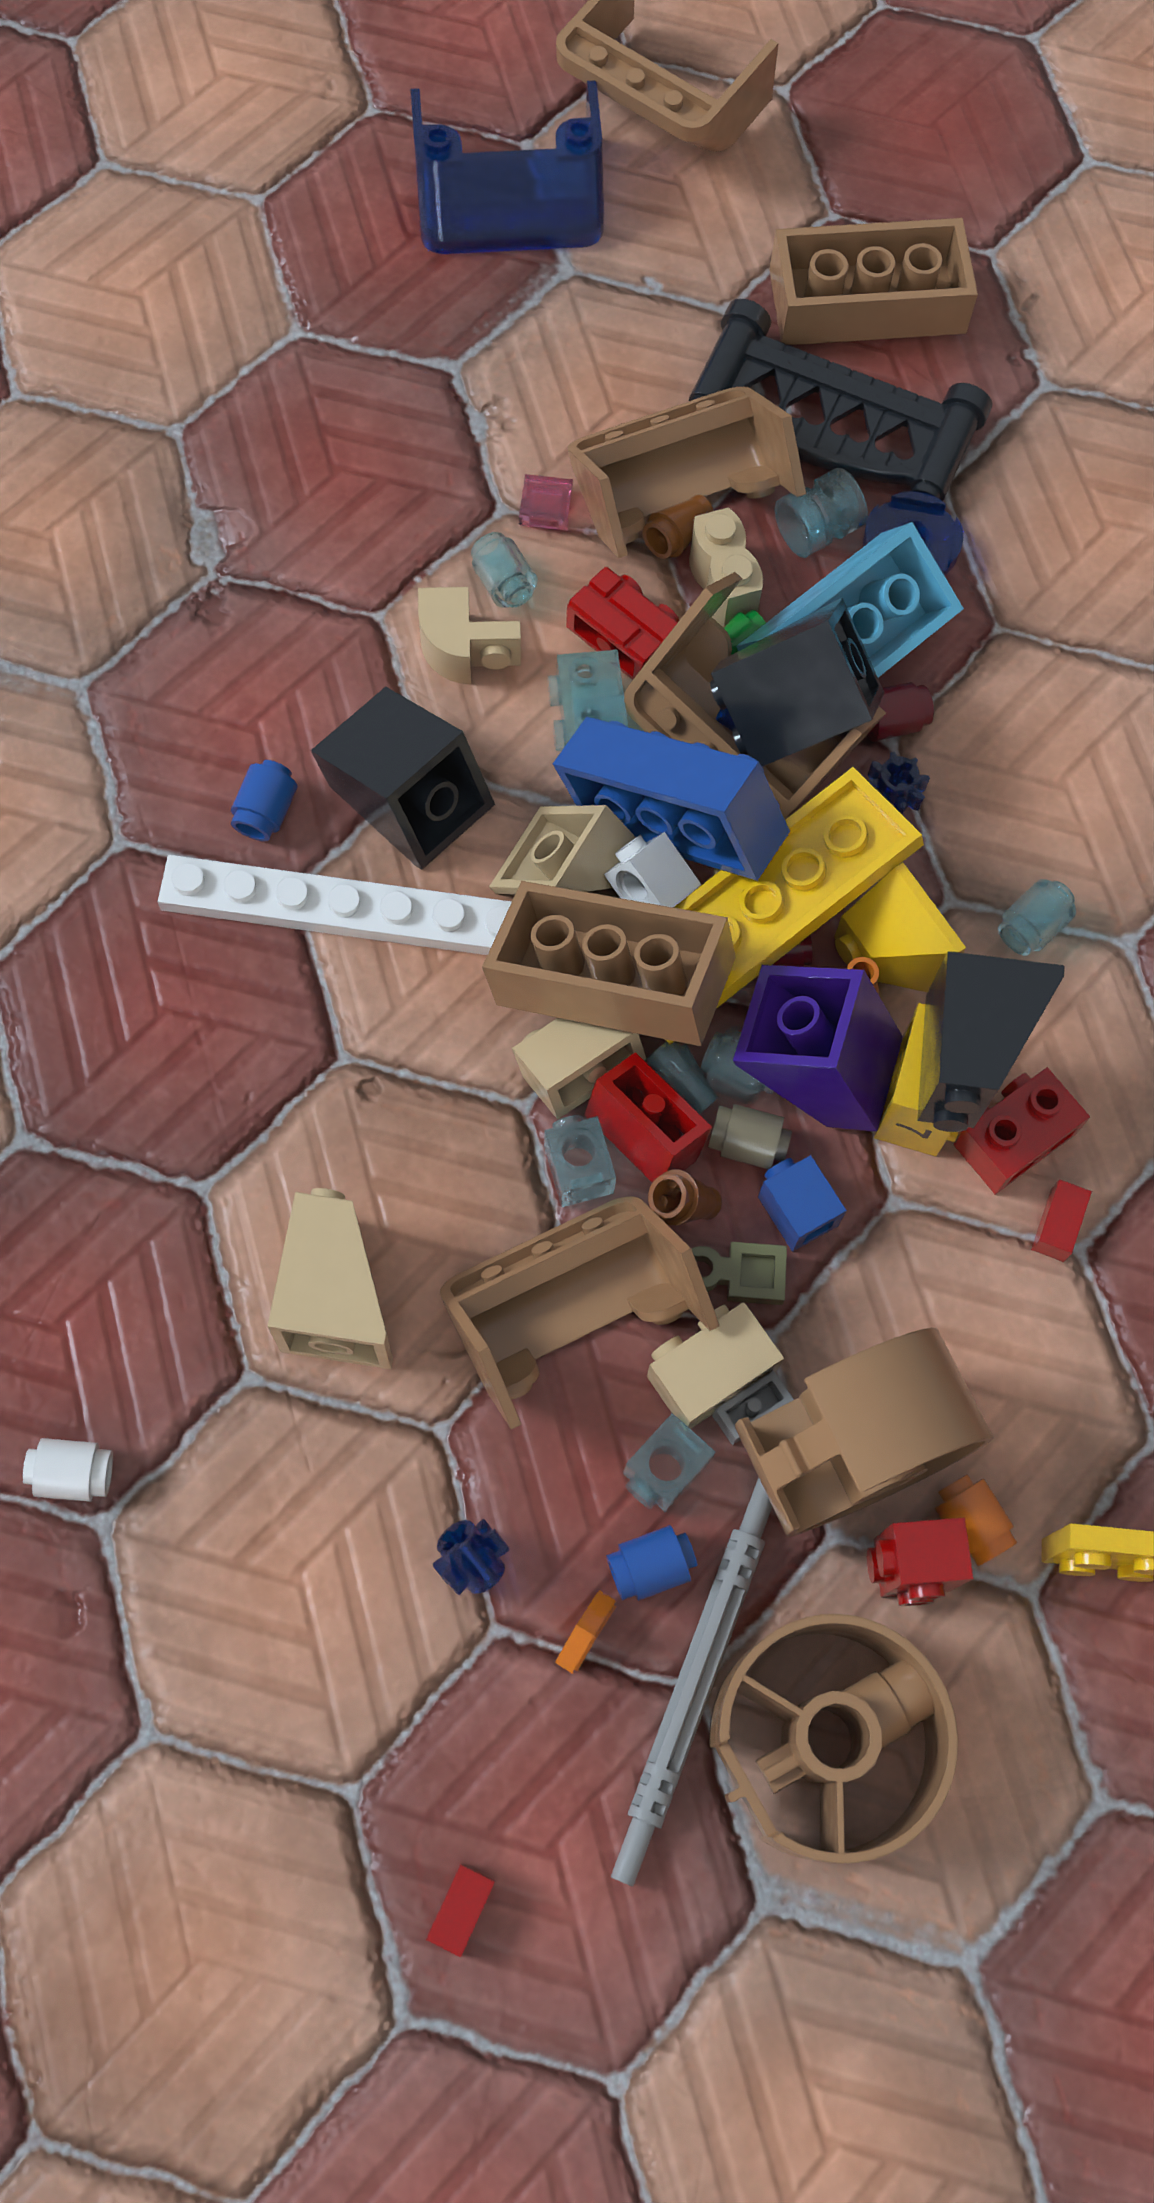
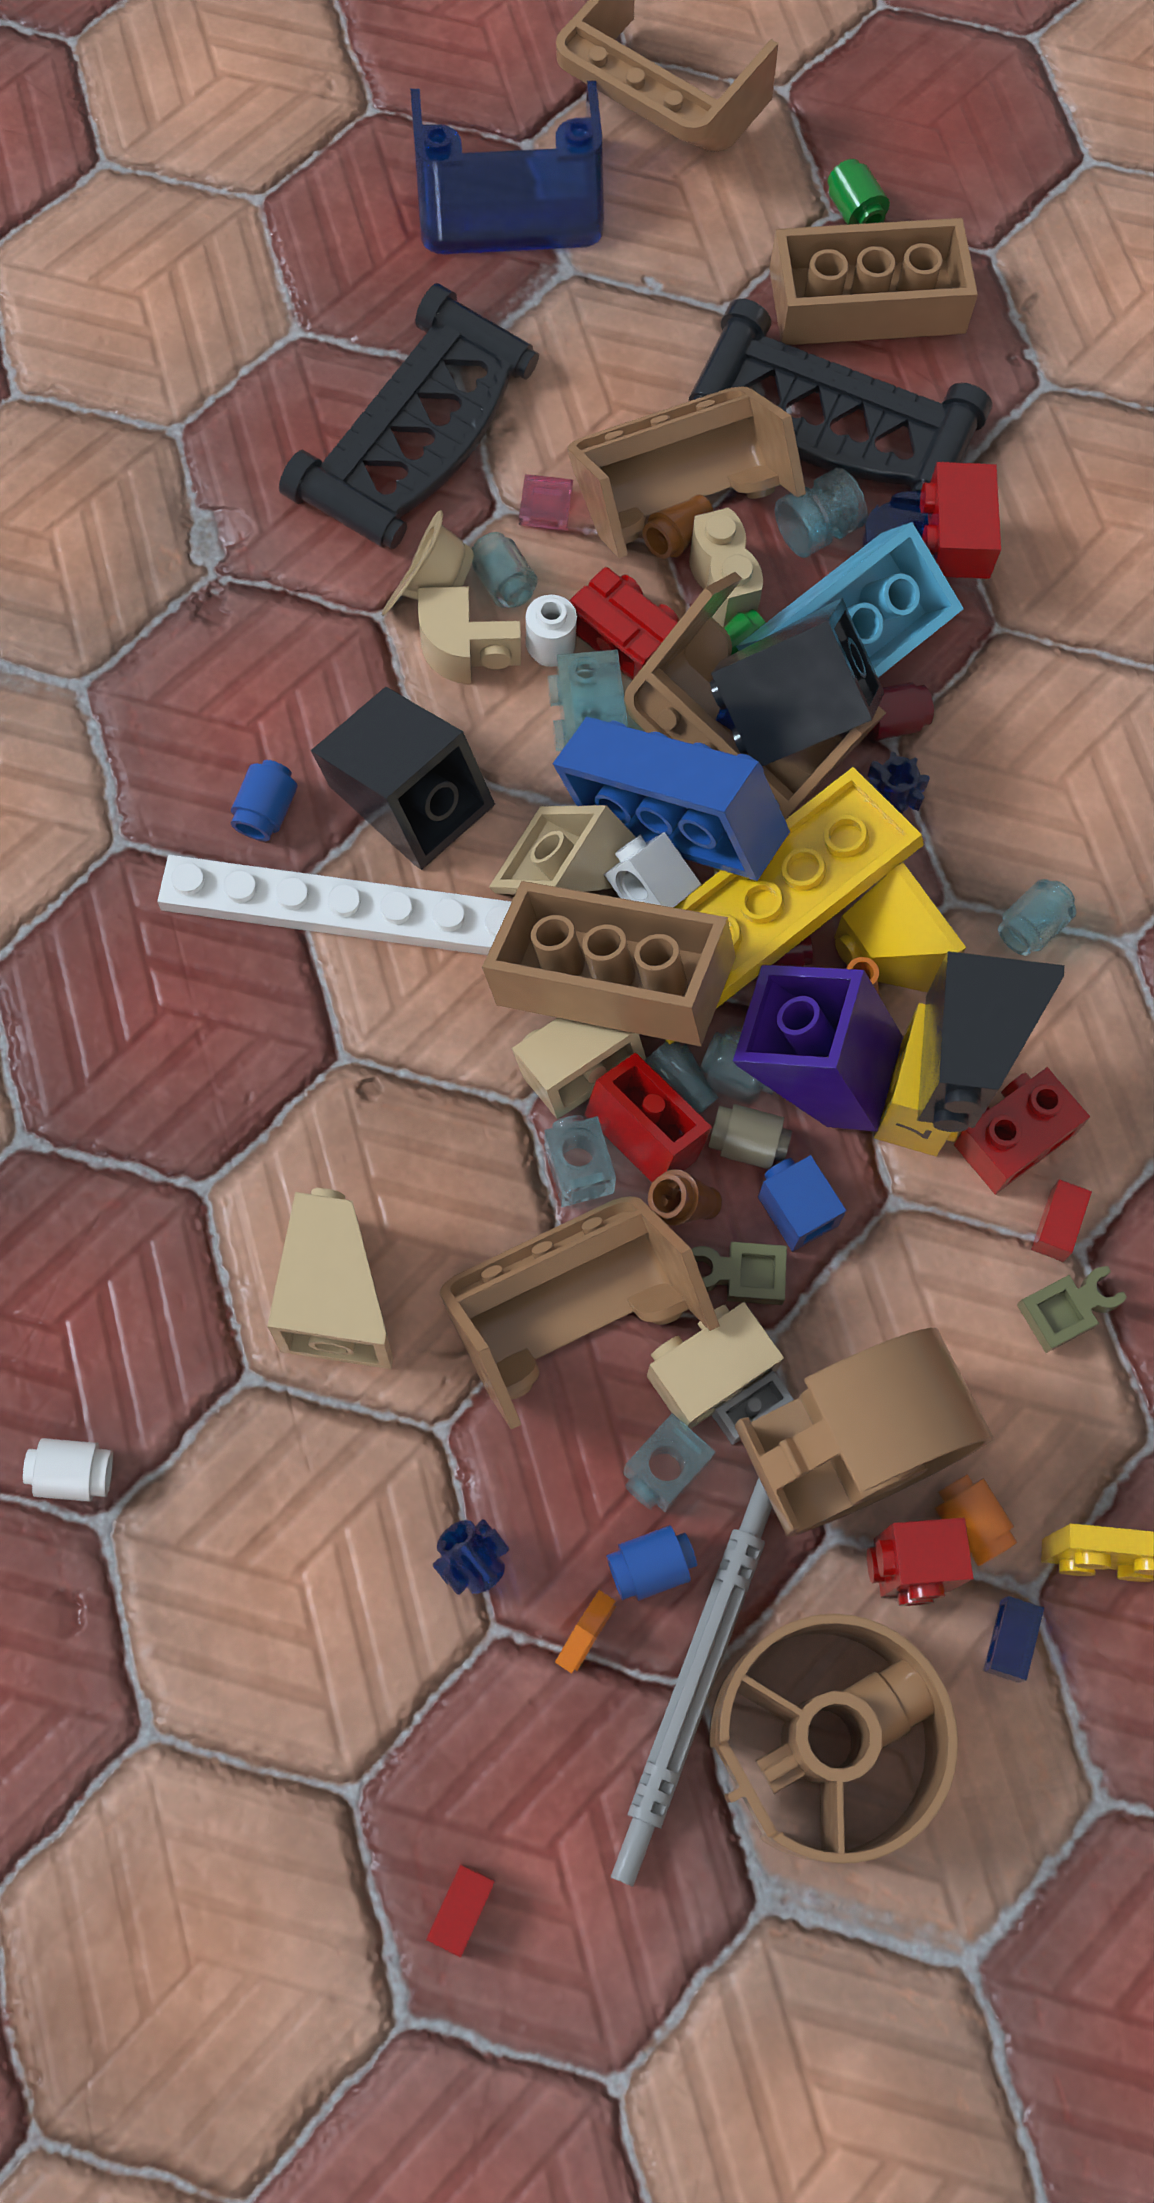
none -> black piece [279,283,539,549]
none -> tan piece [381,510,474,616]
none -> white brick [526,595,577,667]
none -> green brick [828,159,890,225]
none -> red brick [920,462,1001,579]
none -> clear blue piece [983,1596,1044,1683]
none -> olive plate [1017,1266,1127,1353]

